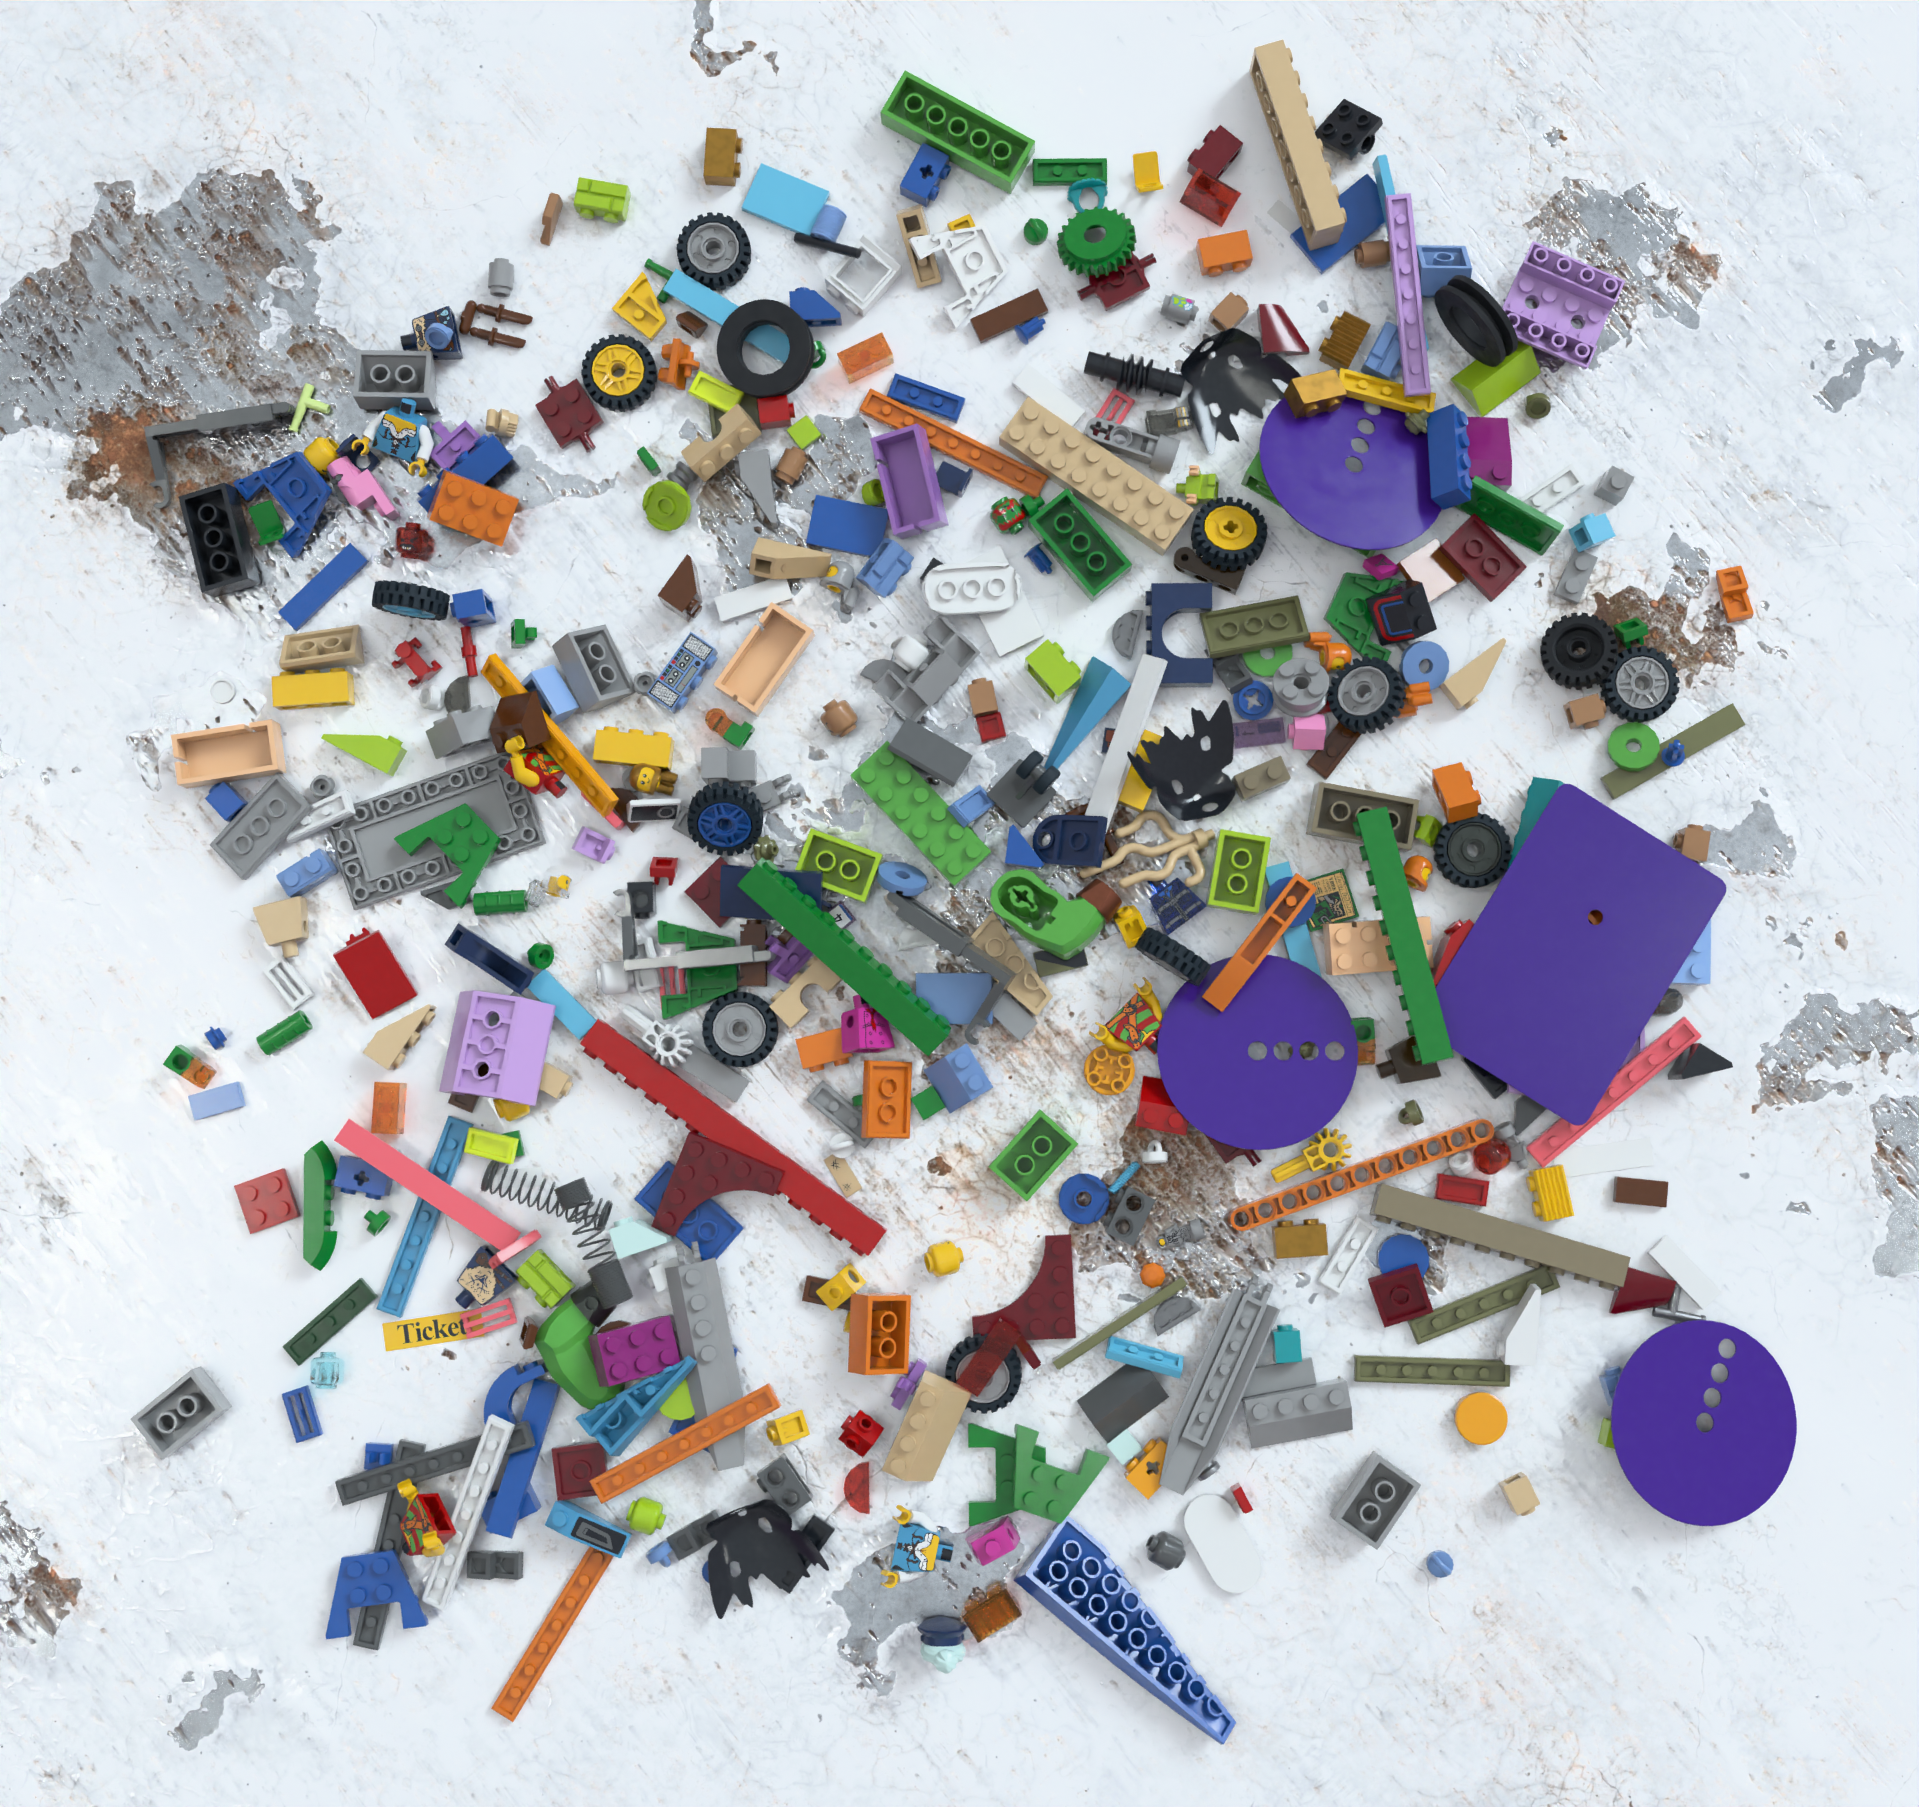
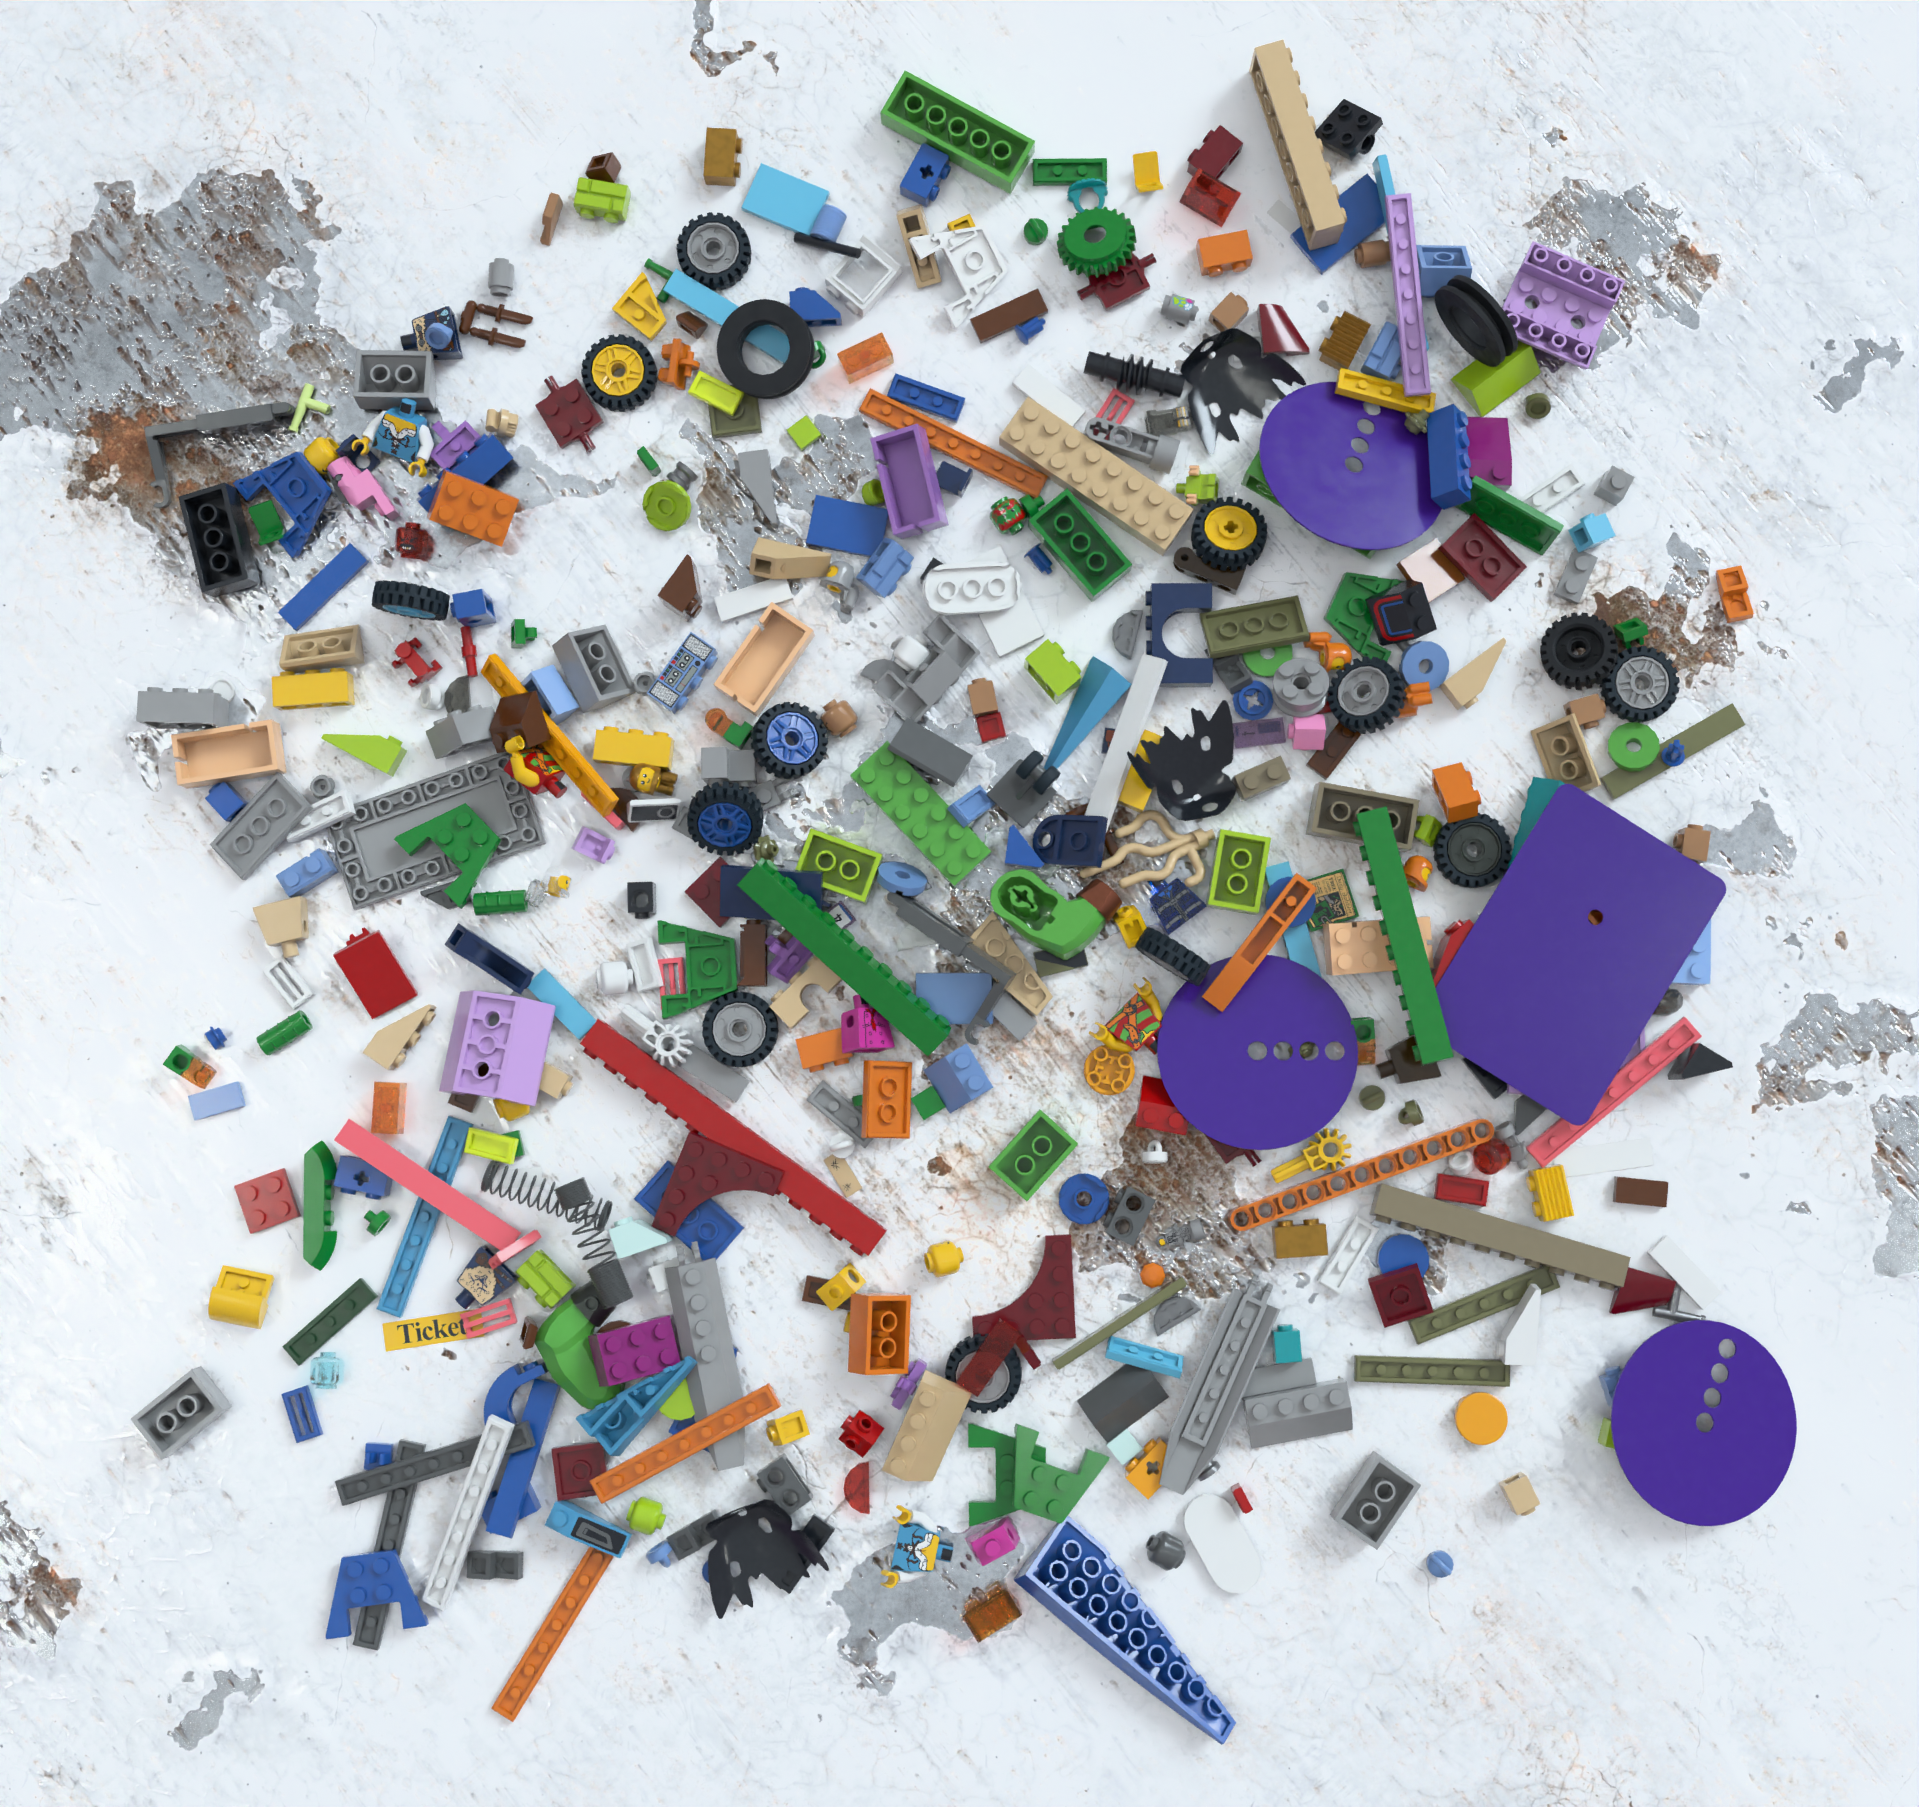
torso [397,1478,457,1557] -> none
green tile [527,942,554,969] -> none
hinge [613,889,776,971] -> none
red tile [650,857,678,886] -> none
tan arch [681,403,762,482] -> none
red brick [757,395,795,430] -> none
medium nougat brick [775,446,808,486] -> none
piece [917,1616,968,1674] -> none
medium azure piece [1108,1162,1140,1194] -> none
brick [1283,369,1347,418] -> none
dark pink tile [1362,553,1399,581] -> none
none -> light grey brick [136,687,229,730]
none -> yellow brick [208,1265,274,1330]
none -> reddish brown slope [585,152,621,183]
none -> wheel [751,702,828,779]
none -> olive tile [1358,1085,1385,1111]
none -> tan slope [1530,713,1601,792]

